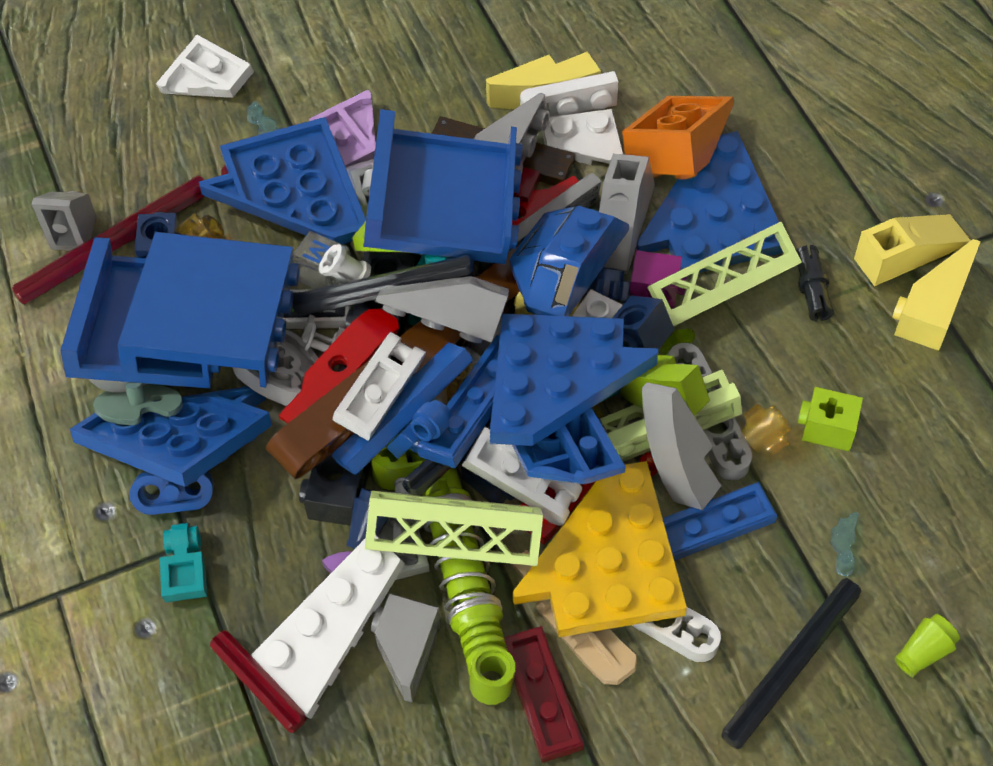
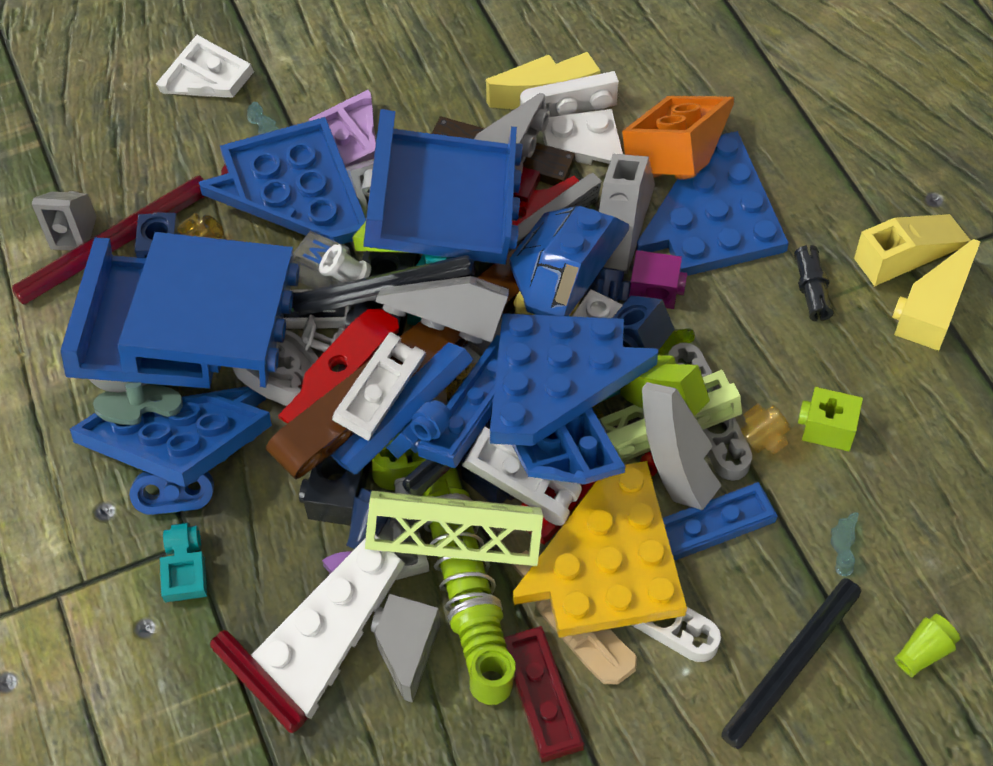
yellowish green fence [647,222,802,326] -> none

